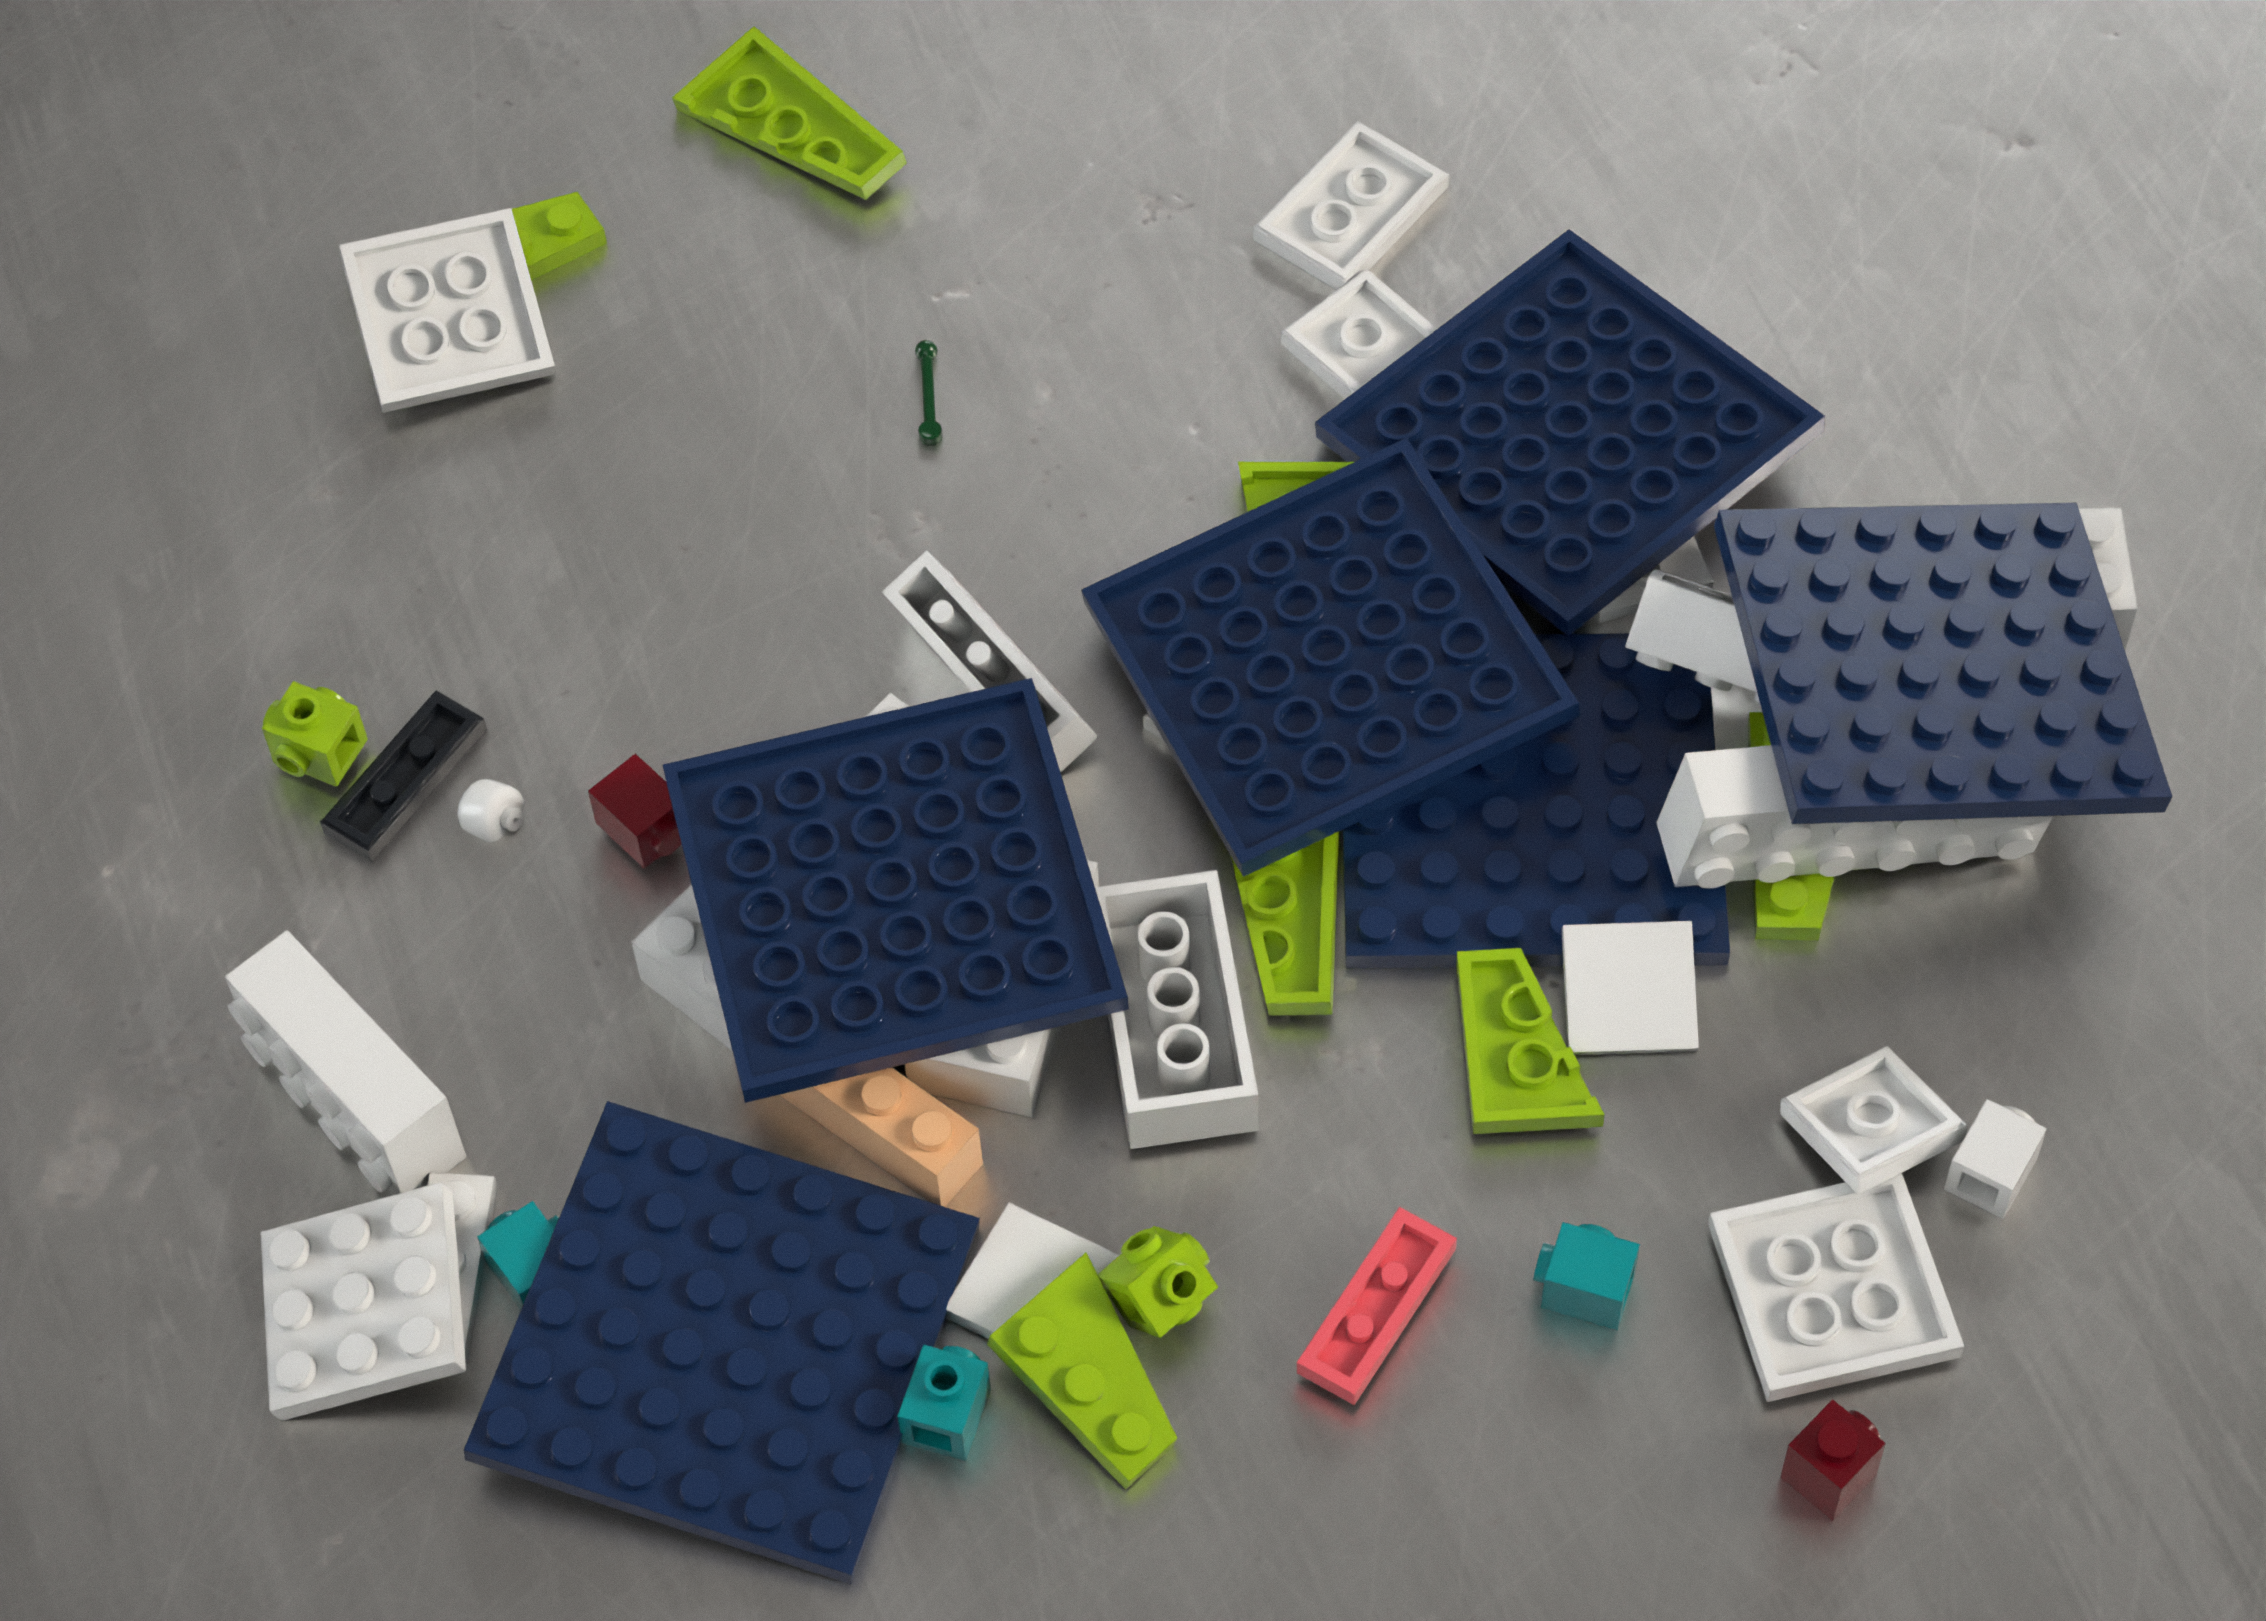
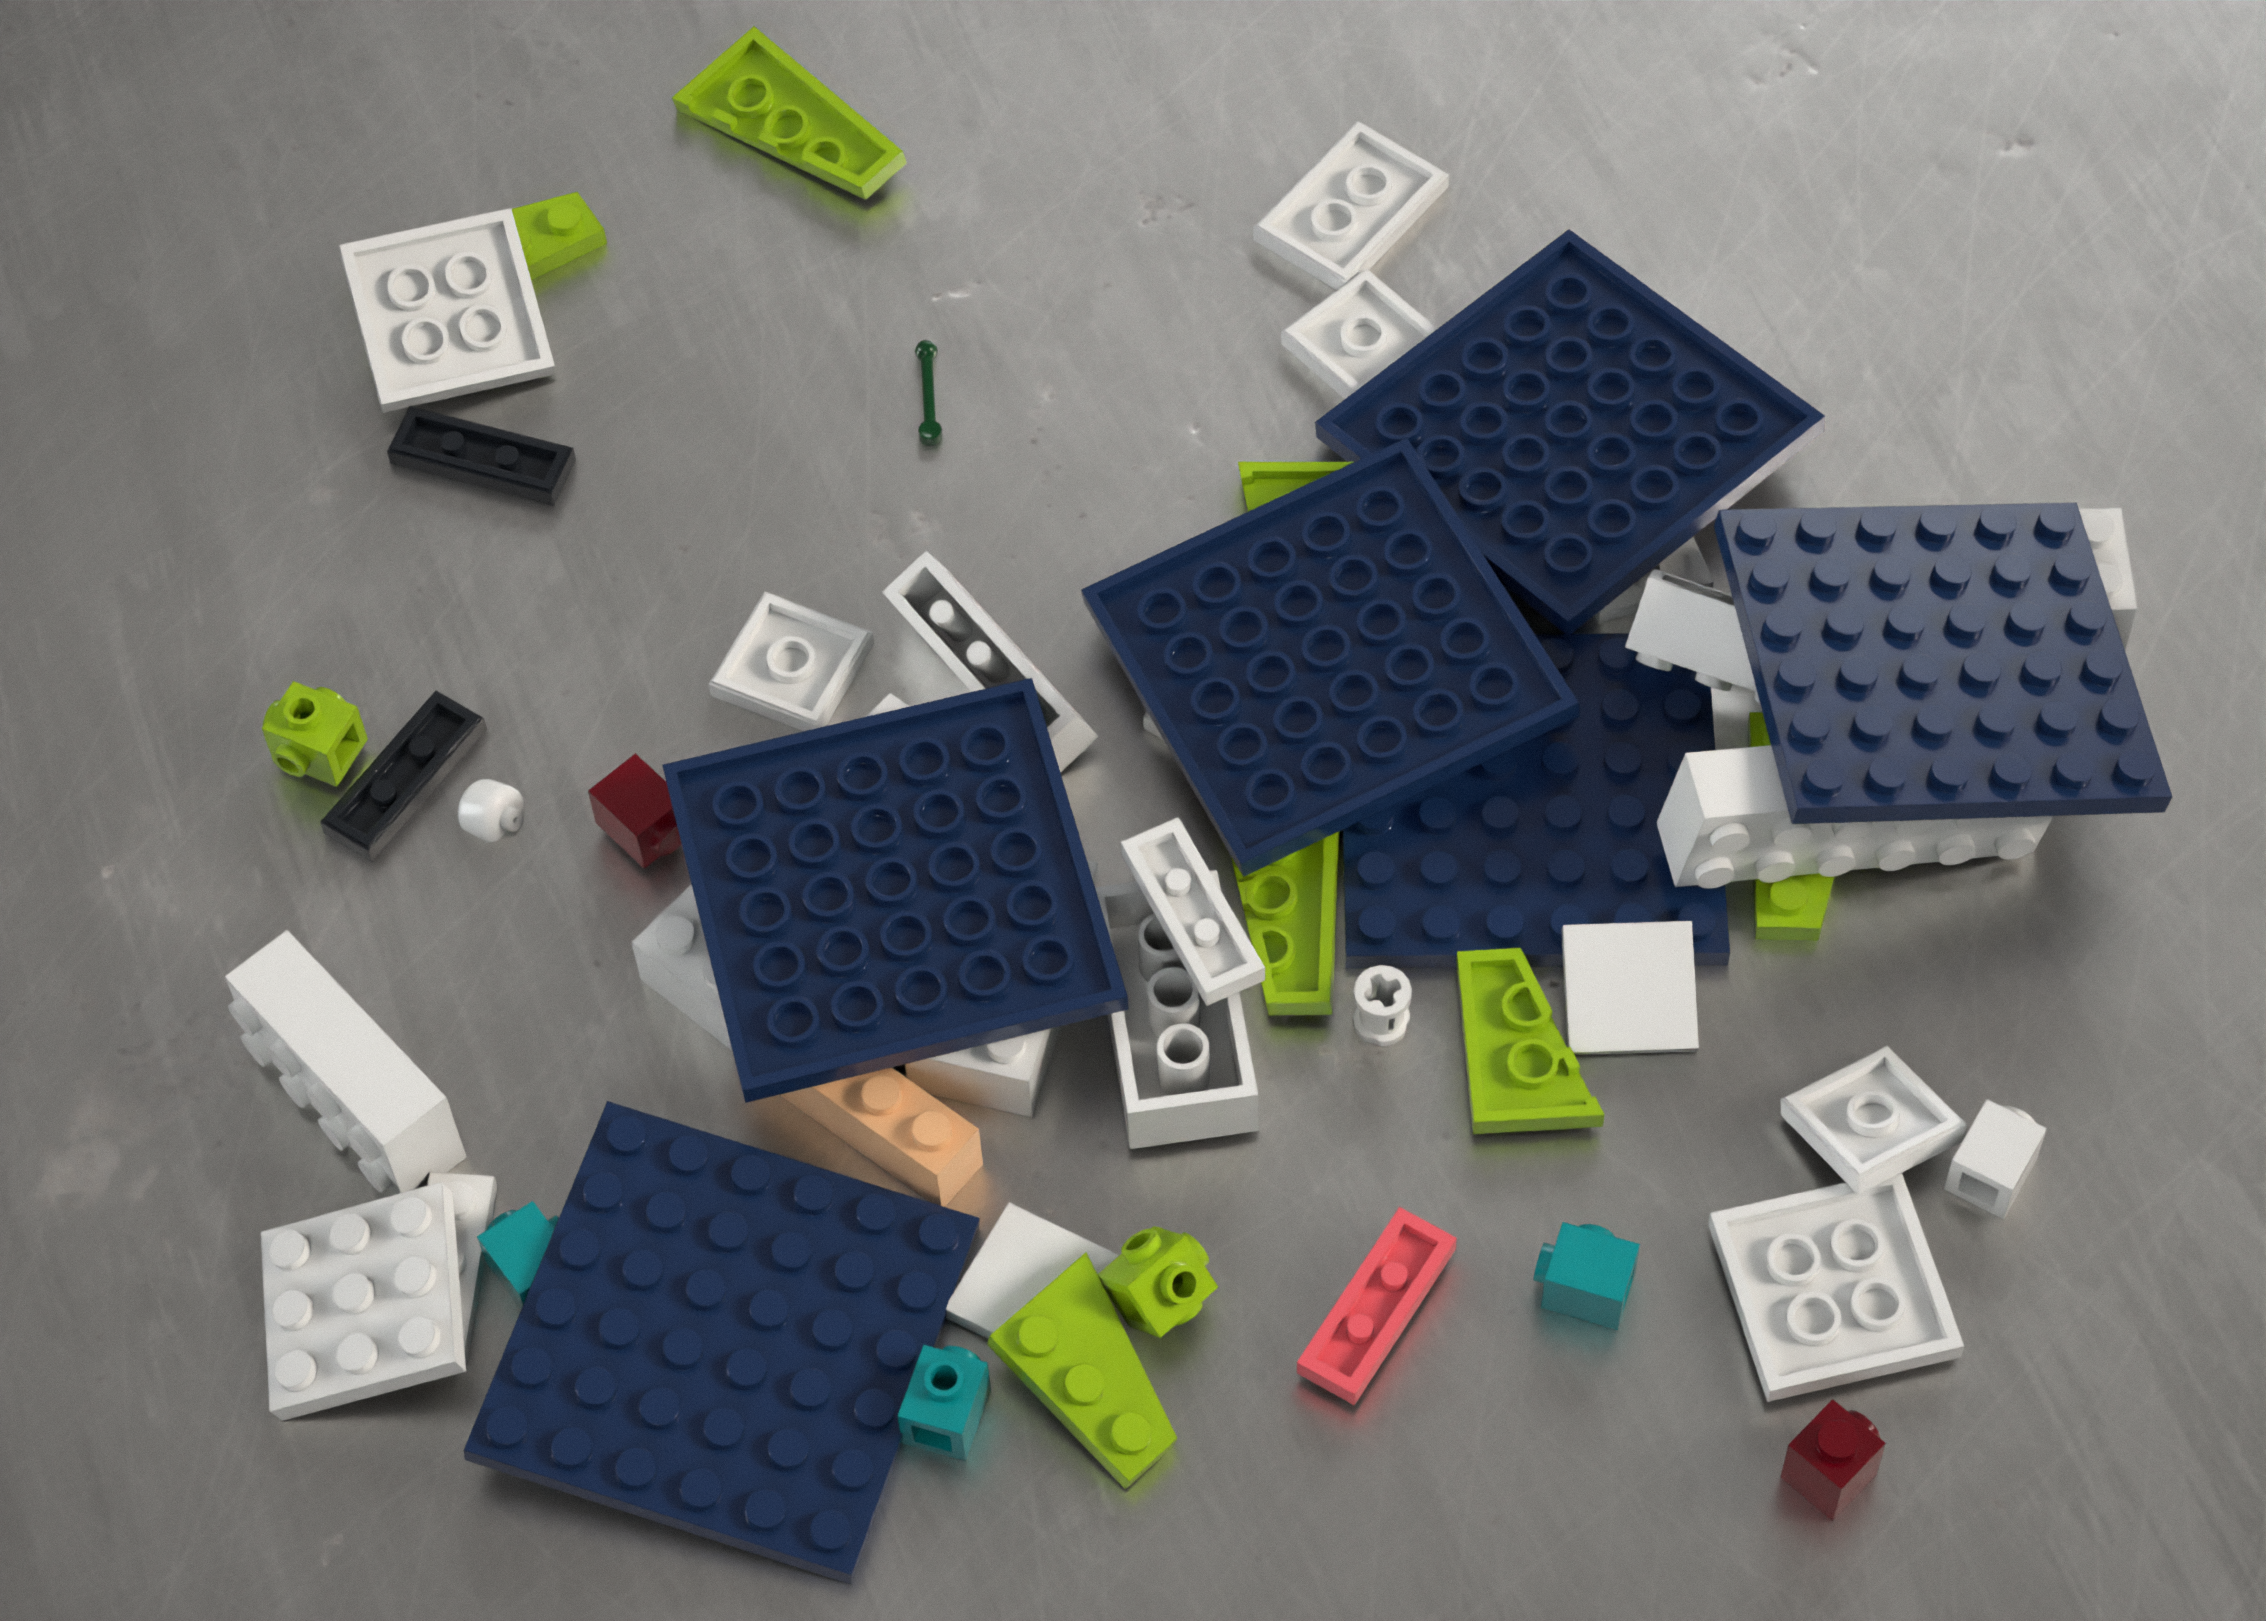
none -> black tile [387,406,576,506]
none -> white tile [709,591,874,731]
none -> white plate [1121,817,1265,1006]
none -> white bush [1353,965,1412,1047]

